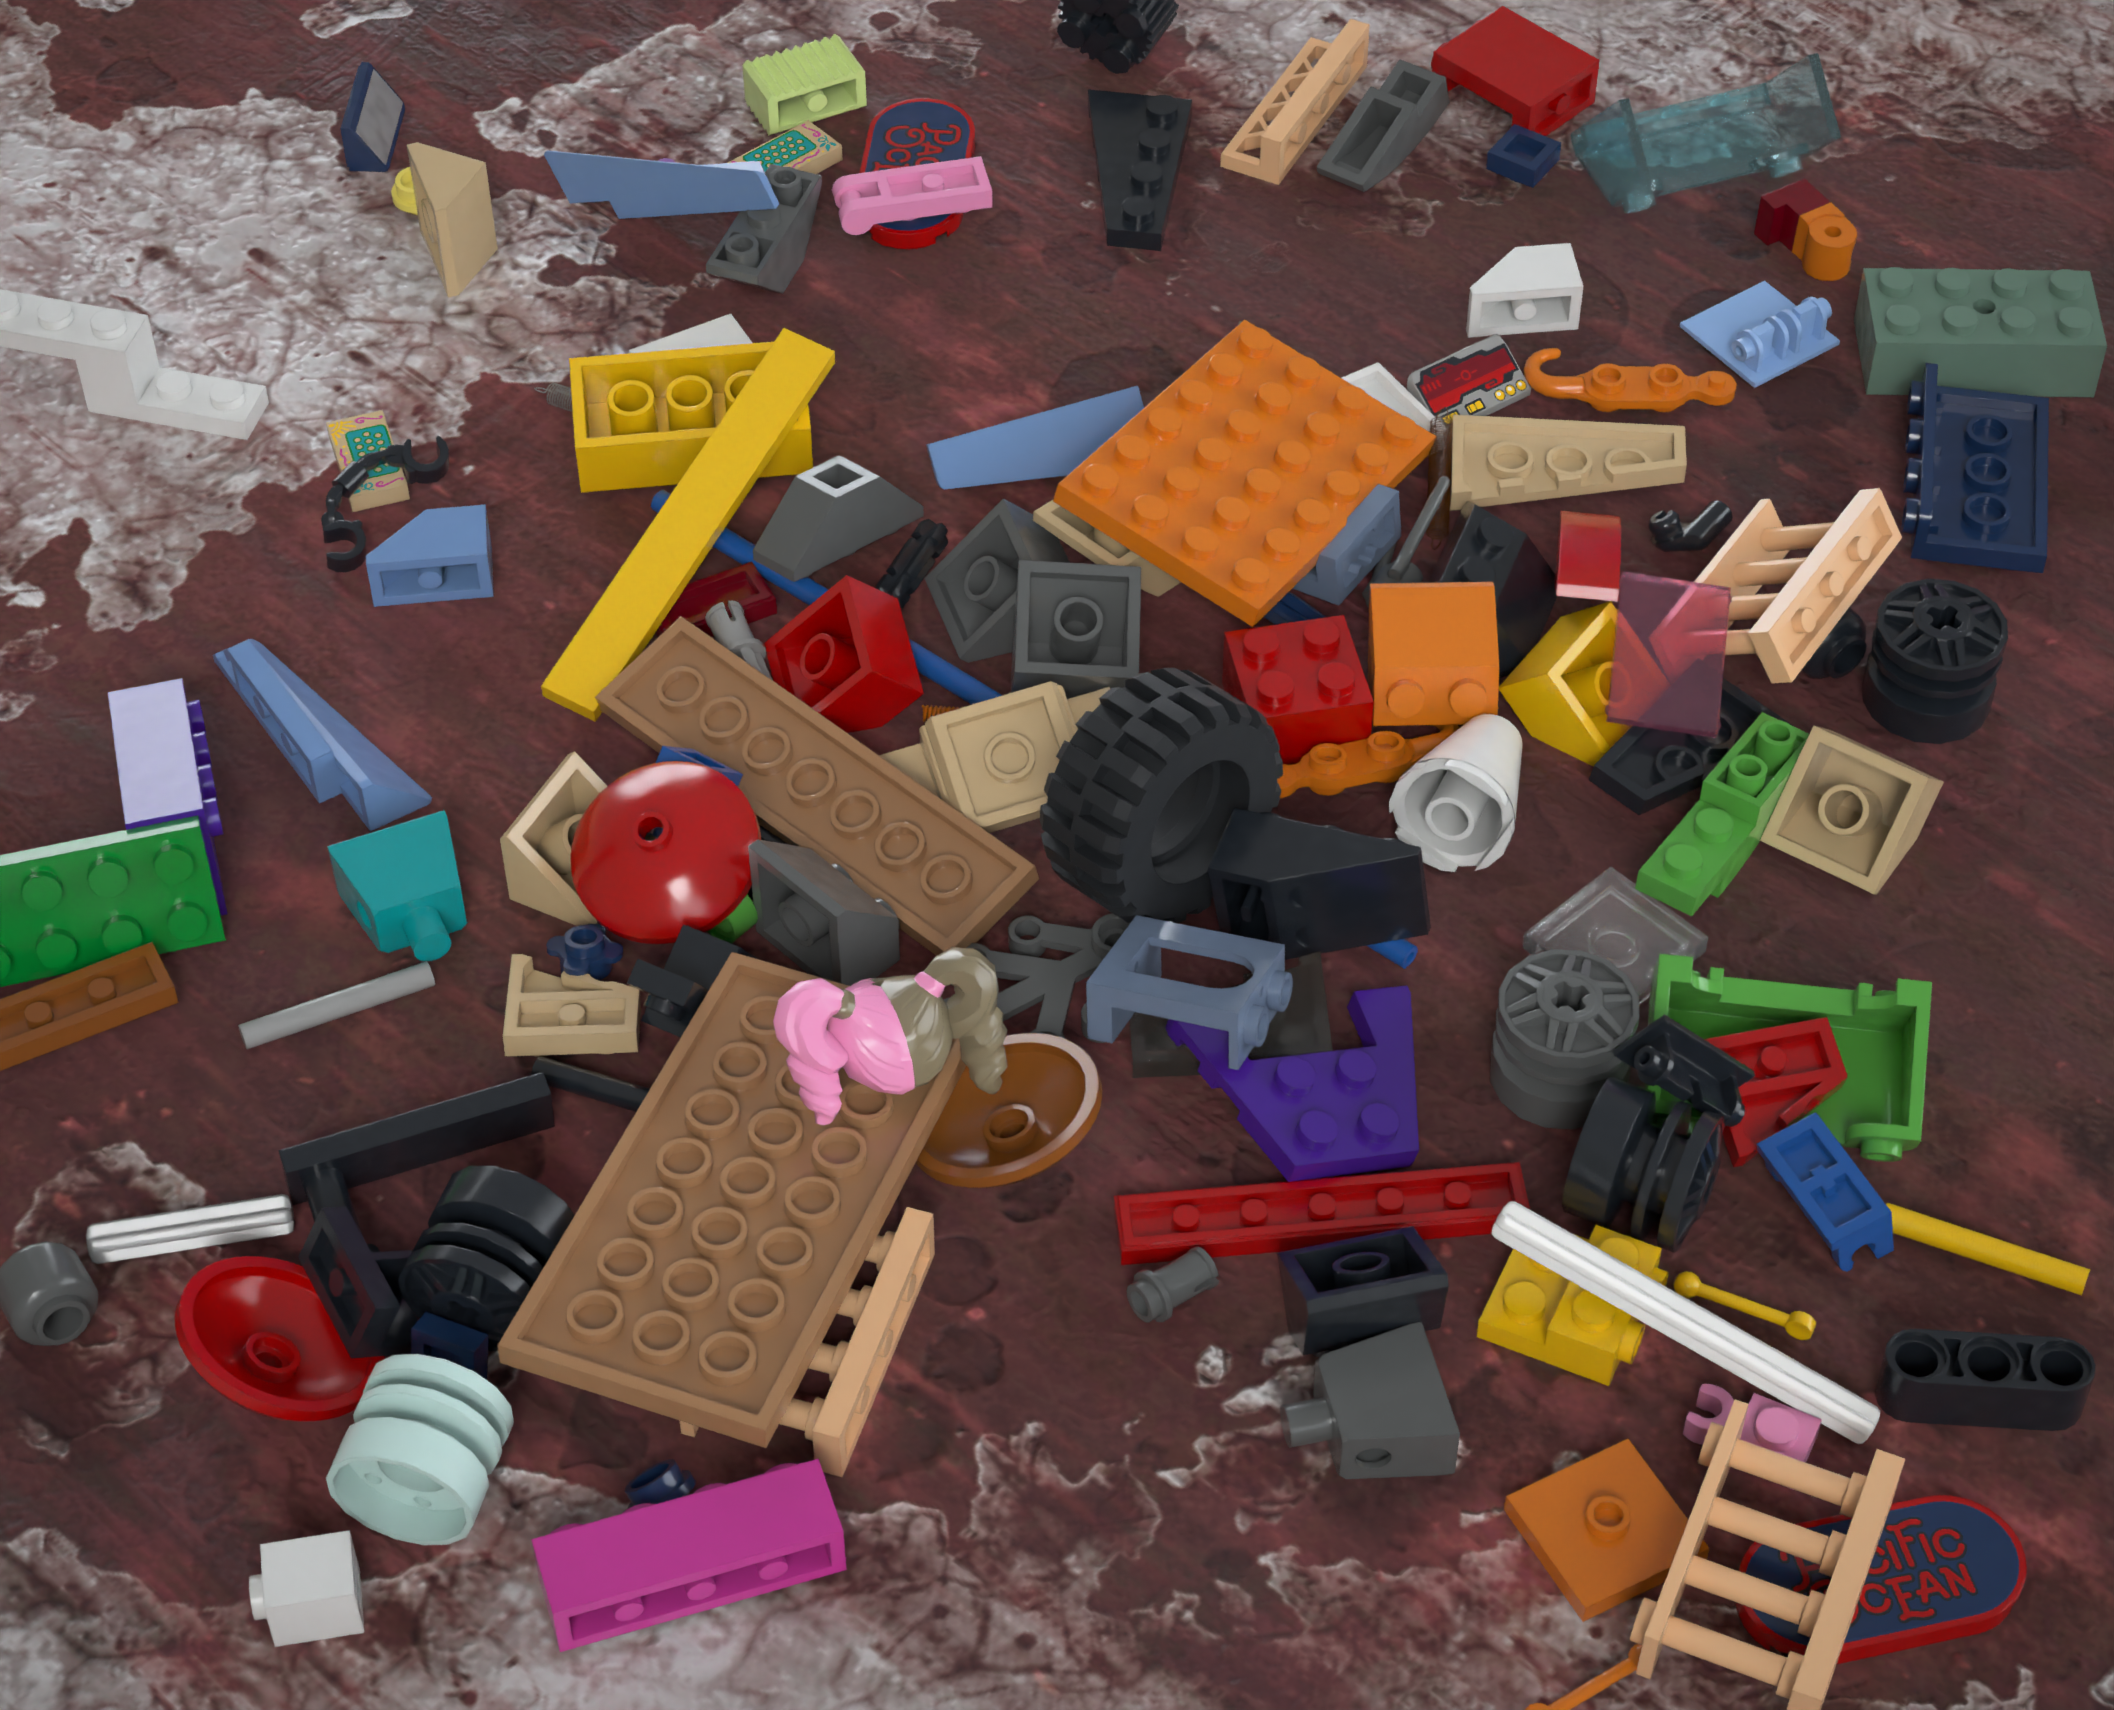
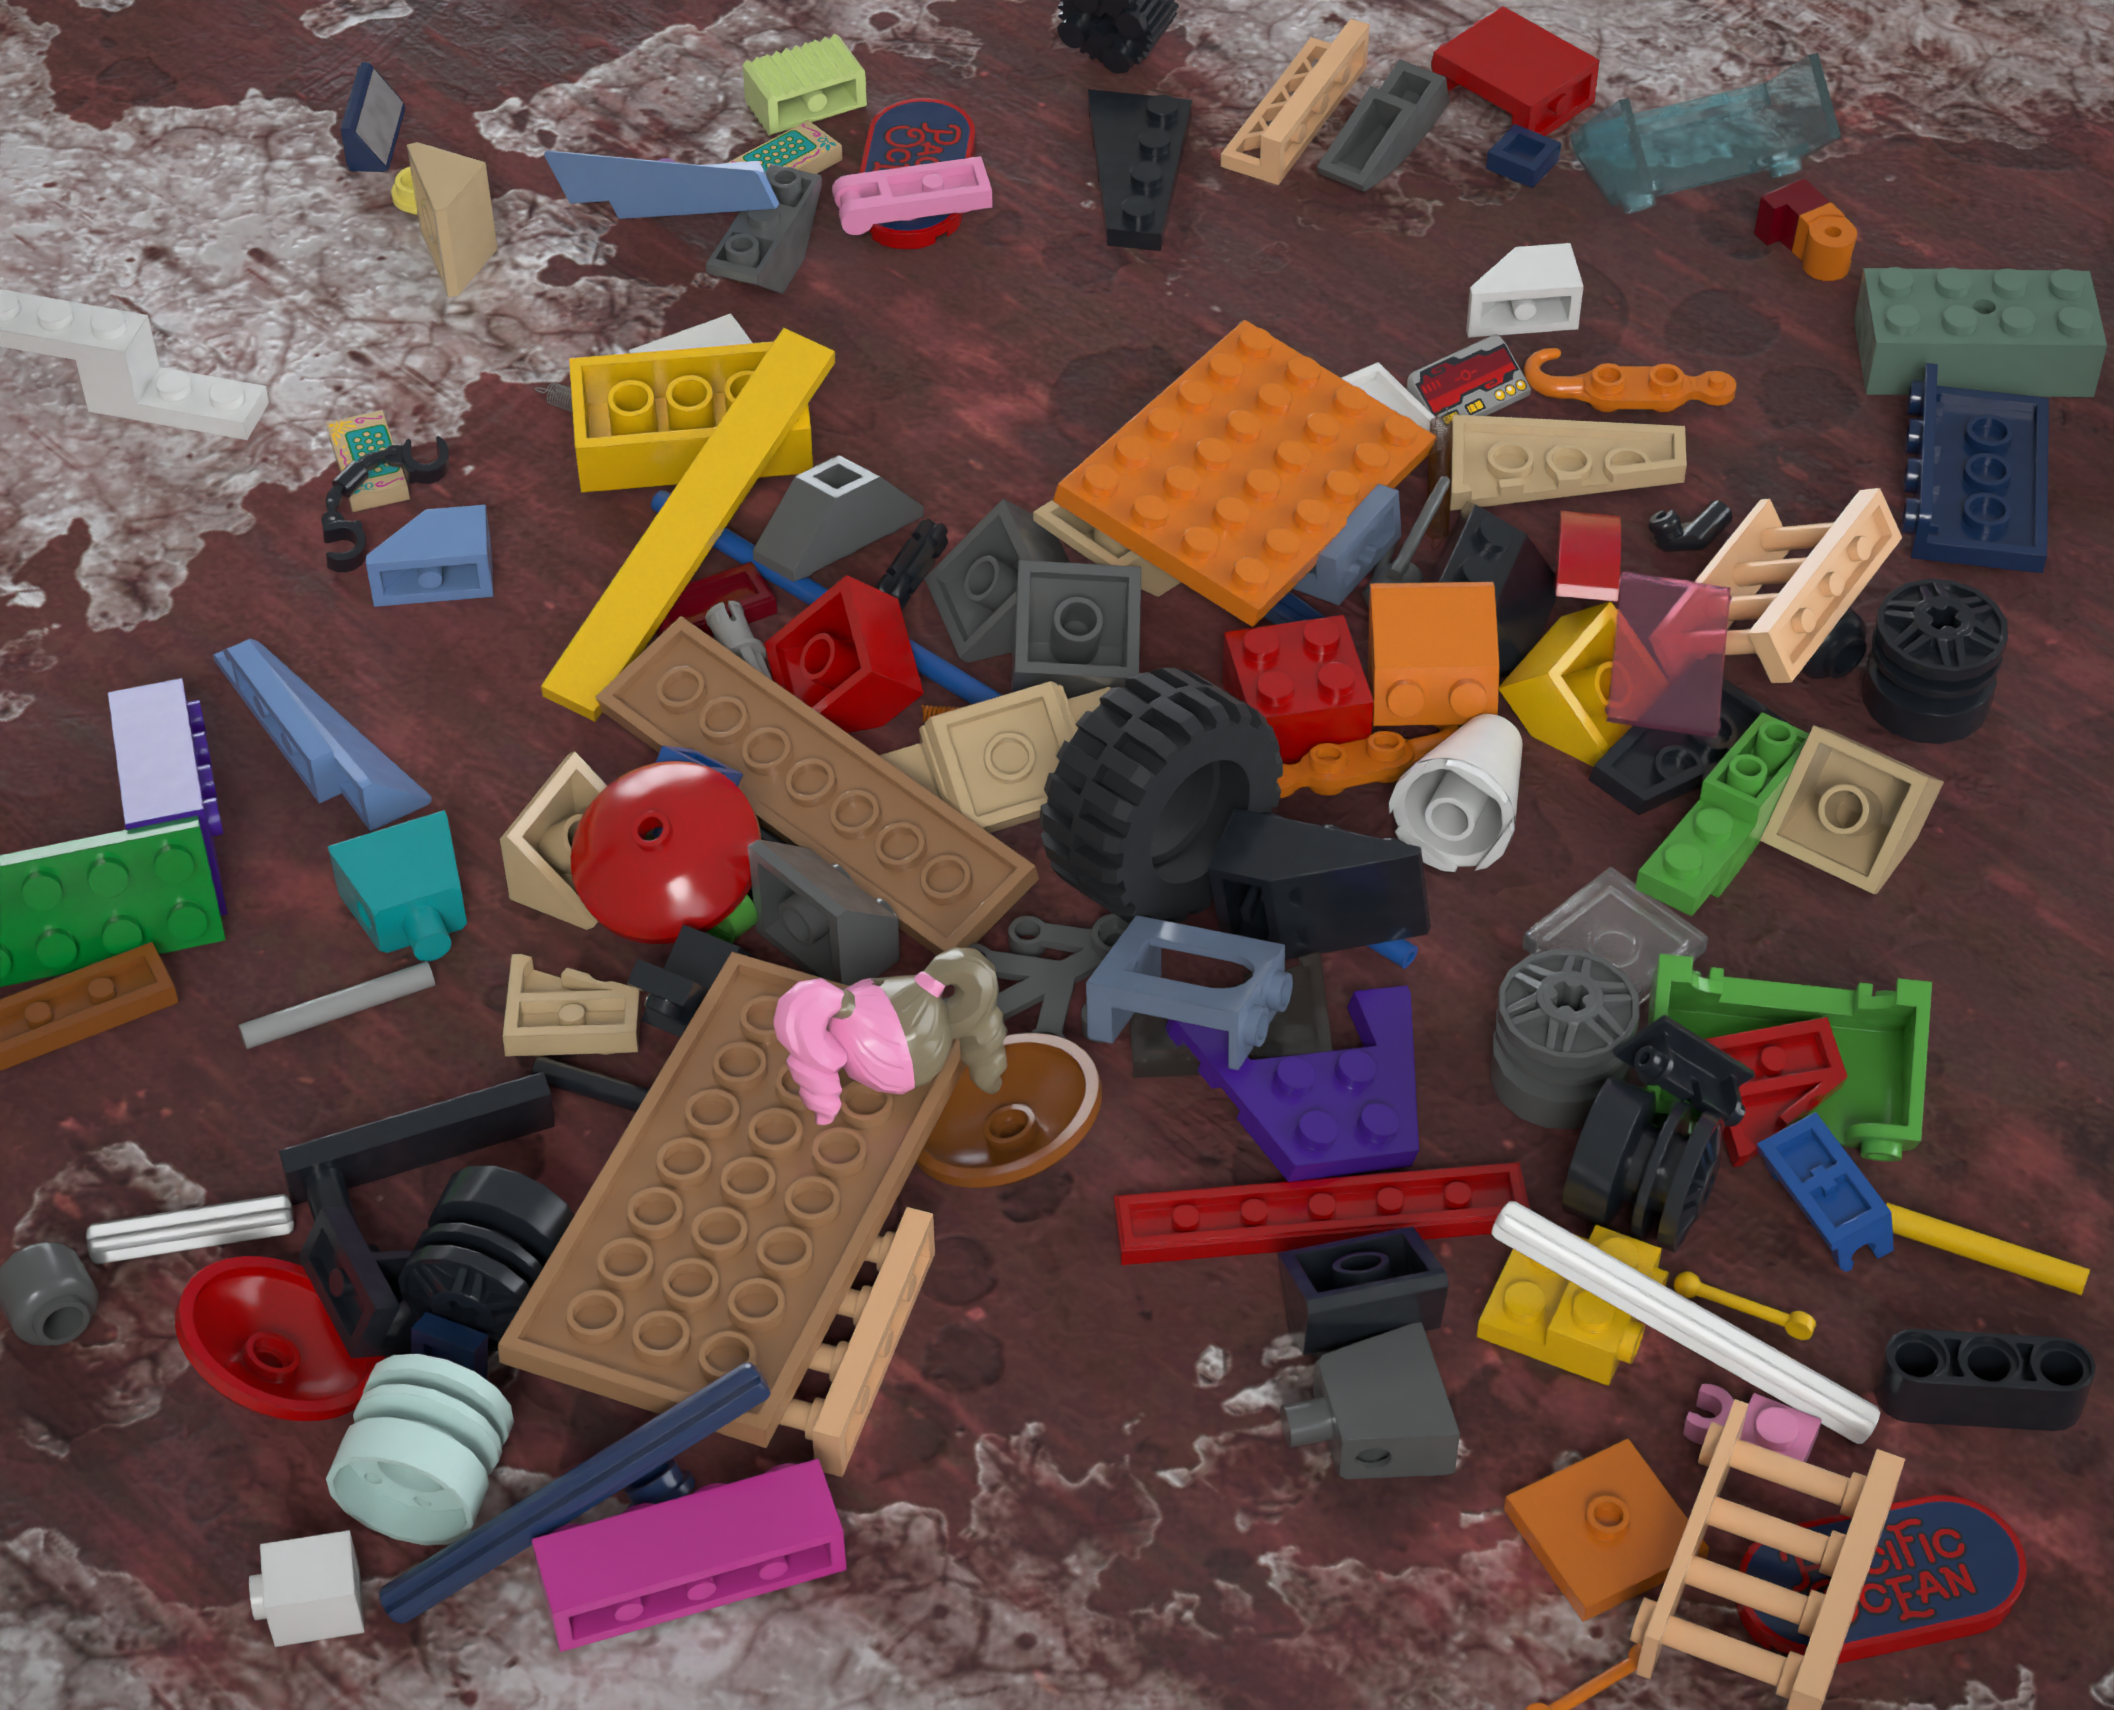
dark blue plate [546,924,623,981] -> none
medium blue wedge [926,386,1144,490] -> none
dark grey pin [1126,1247,1219,1323] -> none
light blue hinge [1680,281,1840,388] -> none
none -> dark blue axle [379,1362,771,1624]

